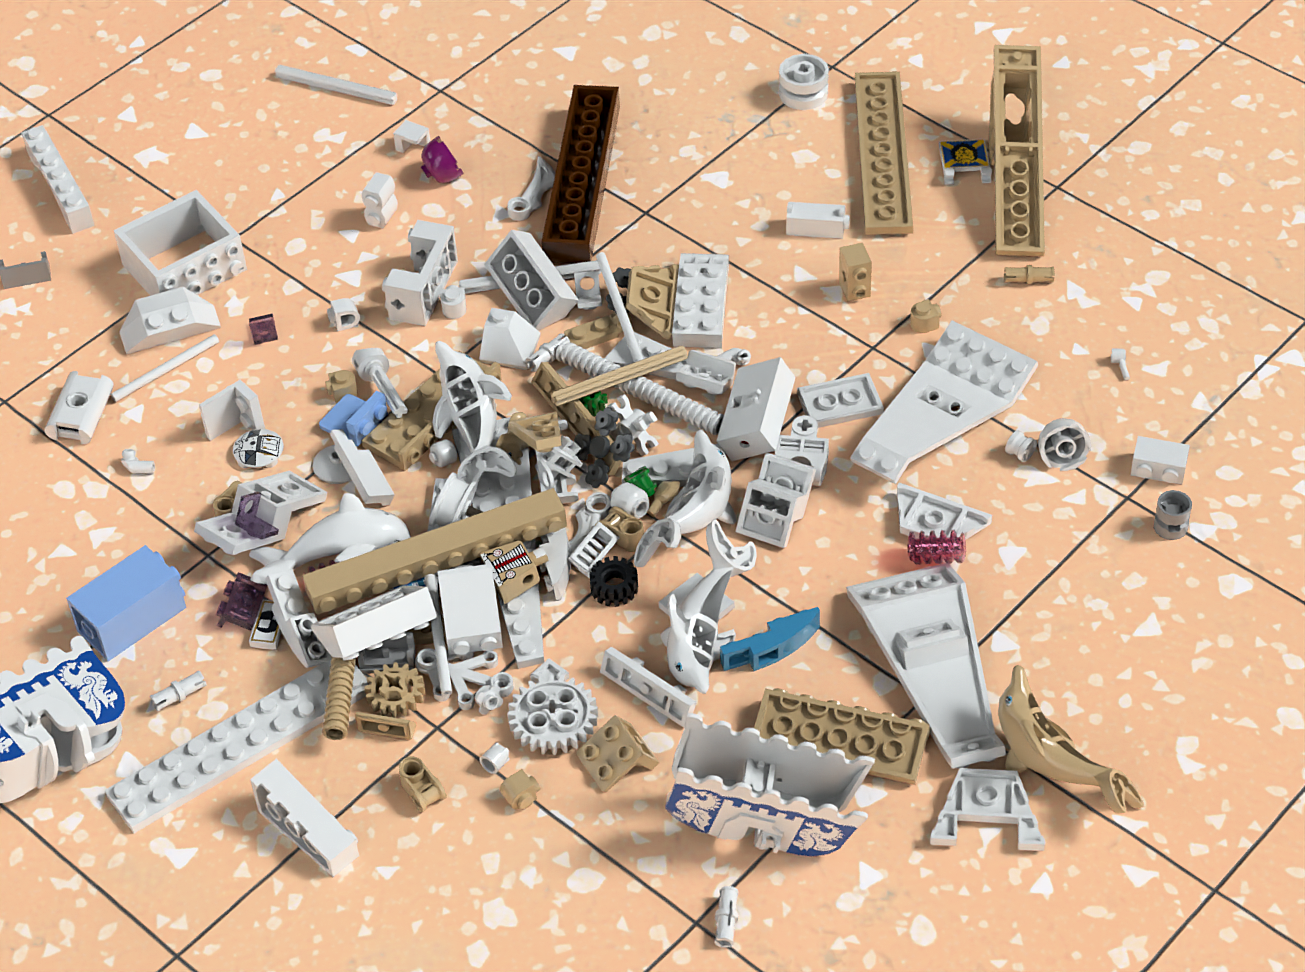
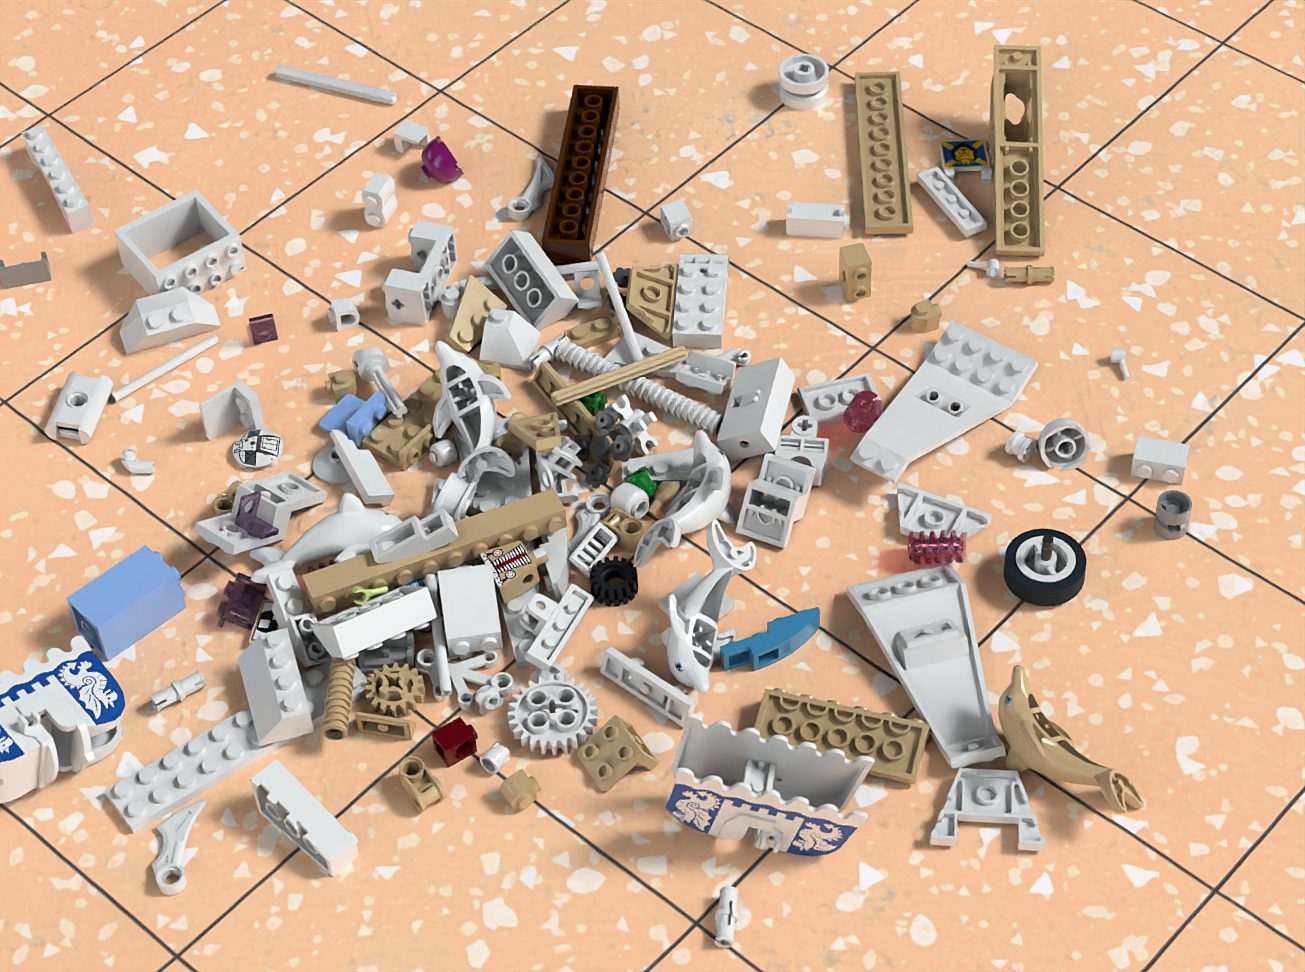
none -> white piece [152,799,208,896]
none -> white slope [237,628,314,746]
none -> yellowish green hand [352,586,388,605]
none -> white slope [369,508,459,563]
none -> dark red brick [431,717,478,767]
none -> tan wing [446,274,507,354]
none -> white plate [519,583,595,673]
none -> white brick [660,200,693,241]
none -> clear pink piece [843,390,883,433]
none -> white plate [917,166,987,237]
none -> white hand [967,259,1000,278]
none -> wheel [1003,529,1087,606]

